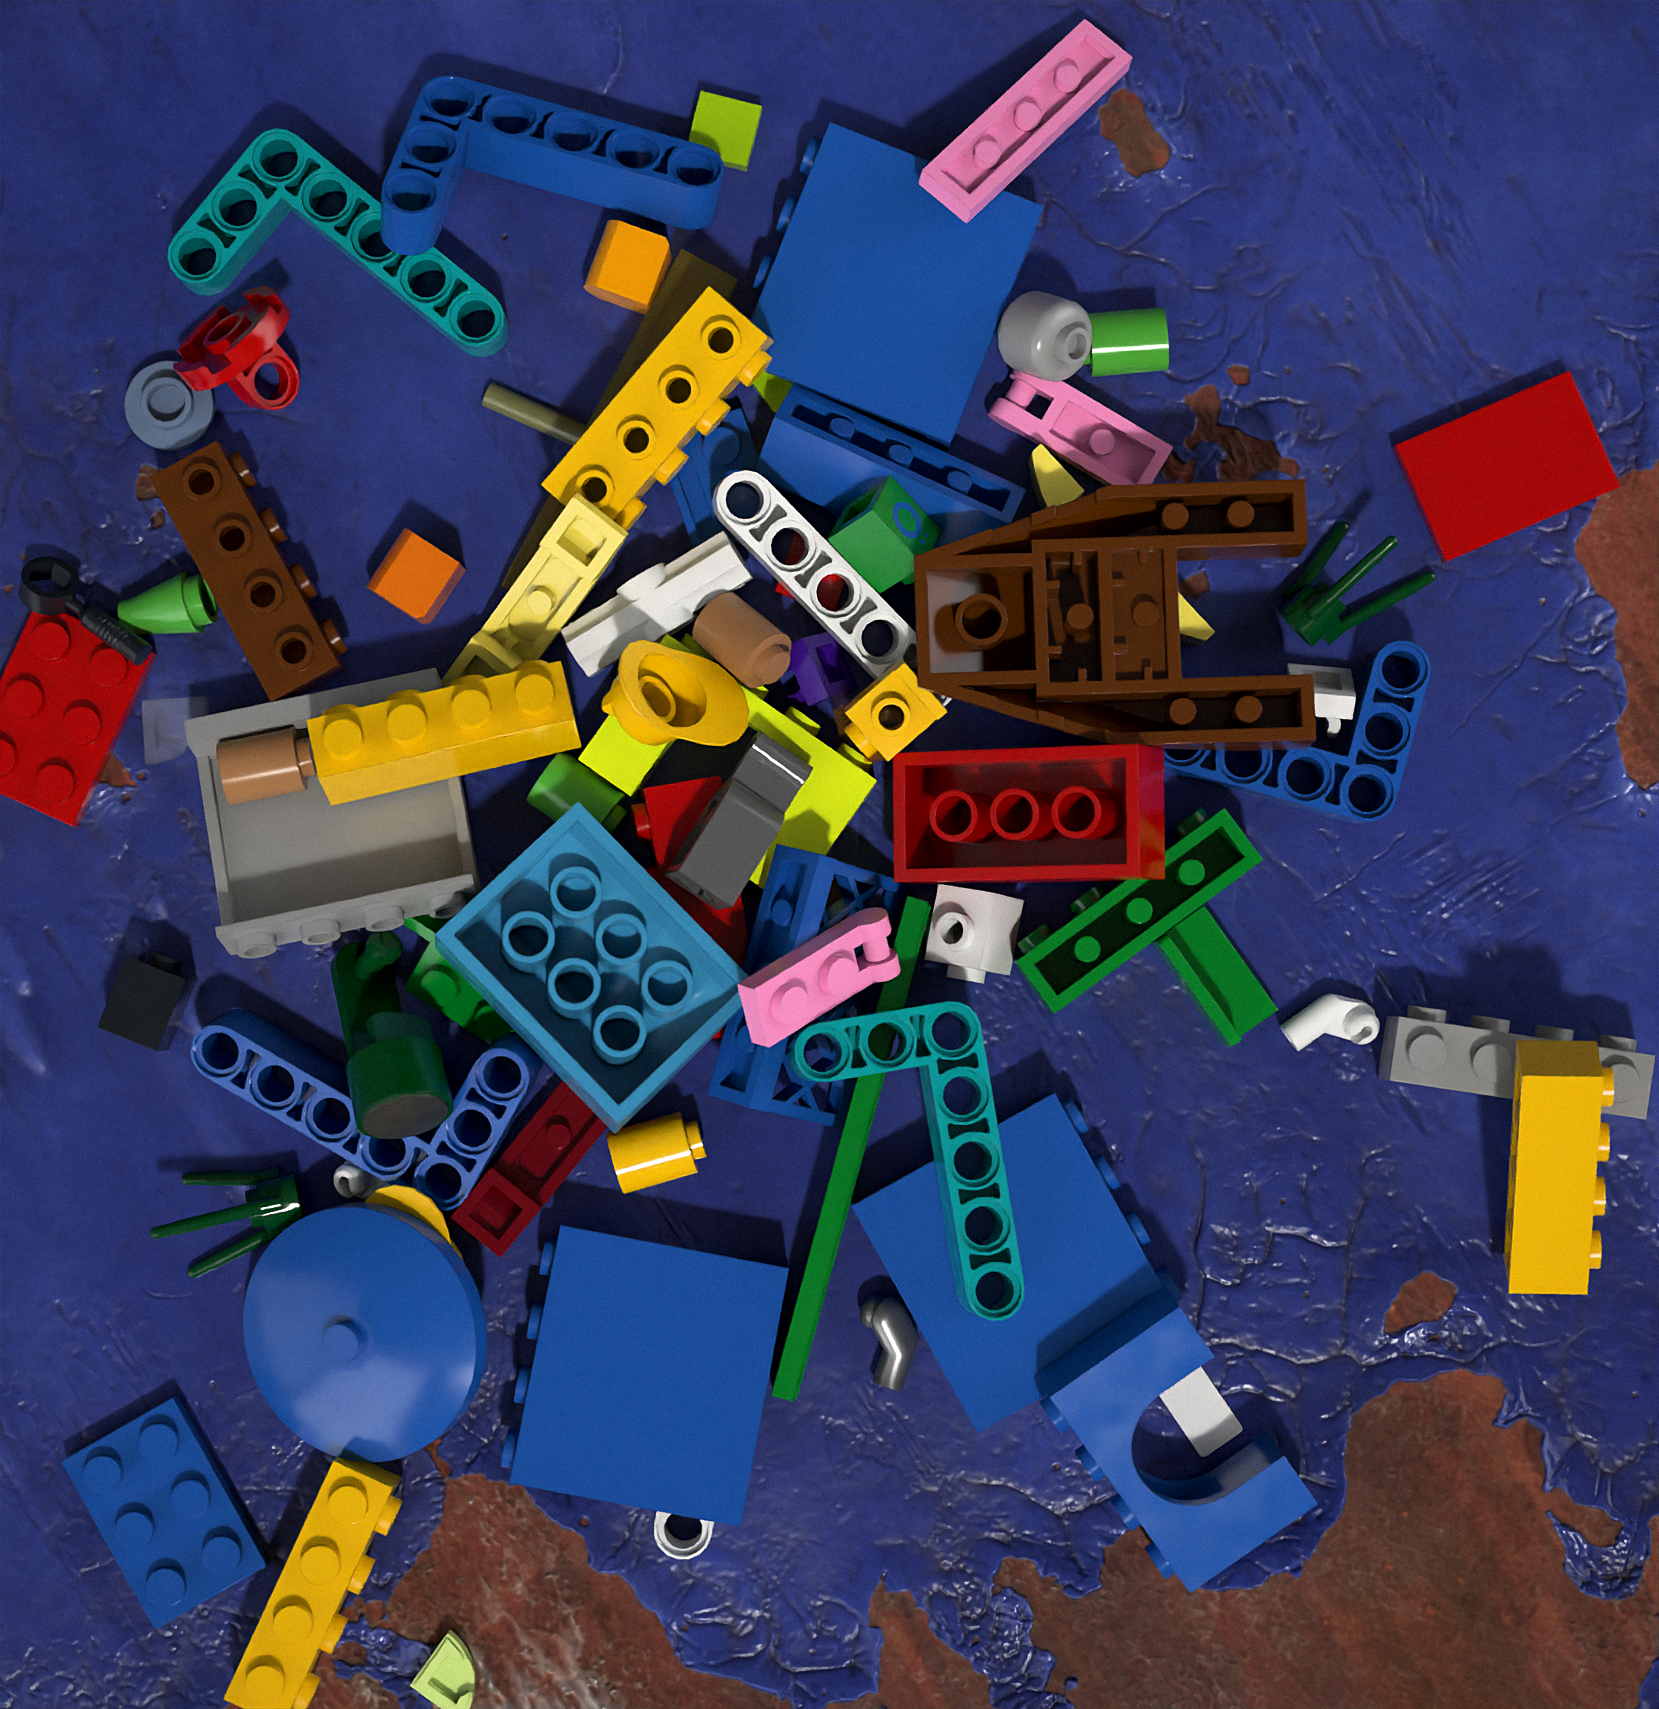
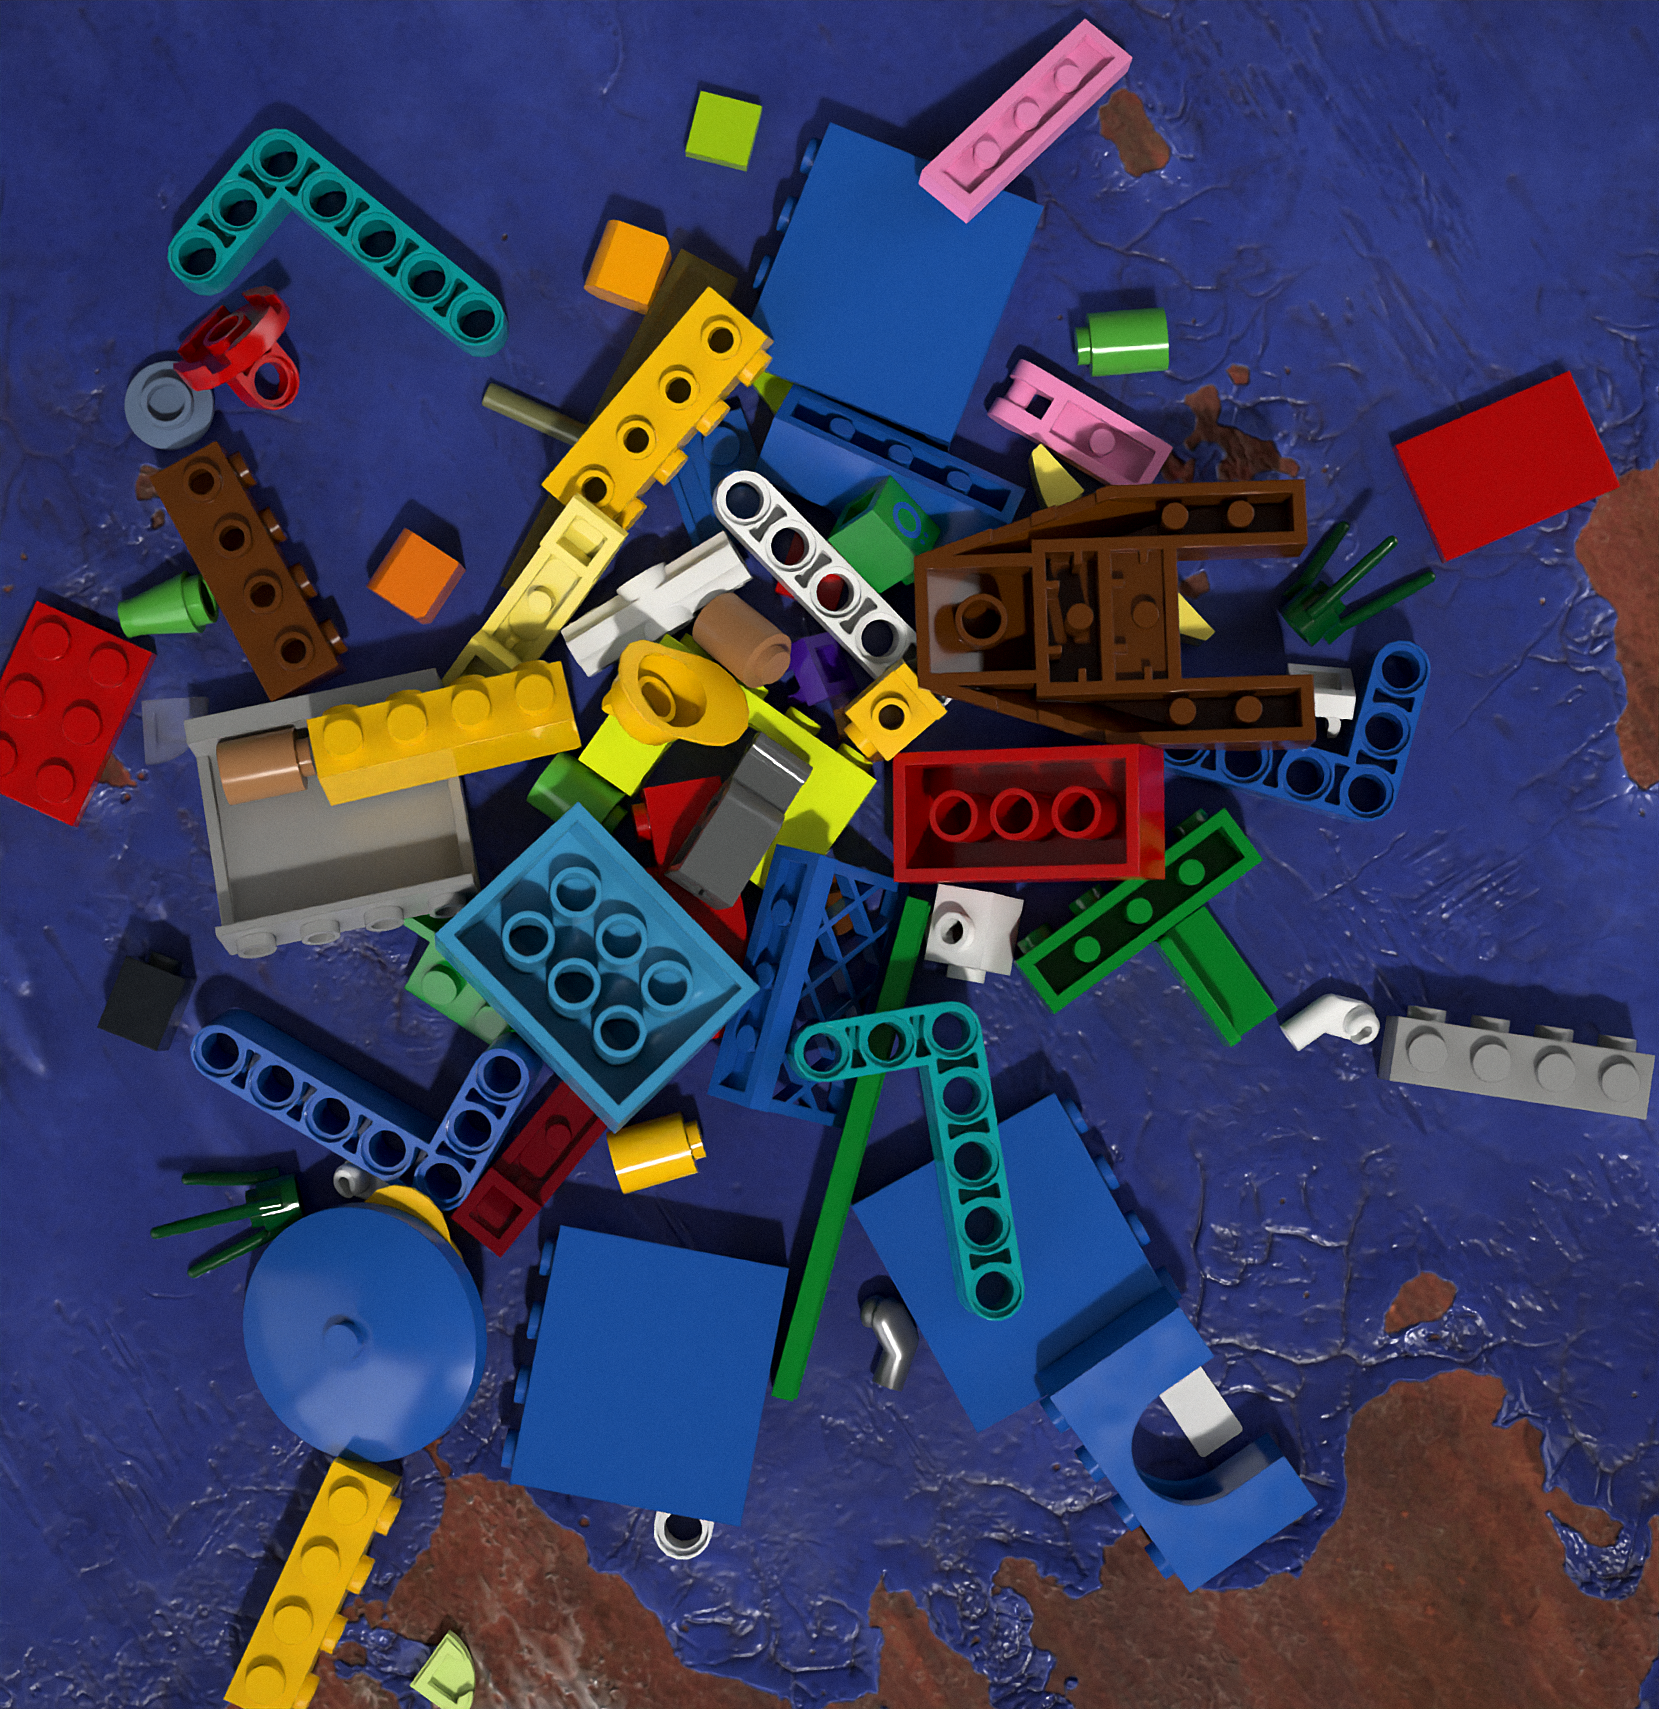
black piece [18,556,152,666] -> none
blue plate [61,1395,271,1630] -> none
dark green piece [330,930,454,1139] -> none
blue beam [380,75,724,256] -> none
bright pink plate [737,907,901,1047] -> none
light grey head [997,291,1092,382] -> none
yellow brick [1504,1040,1614,1295] -> none

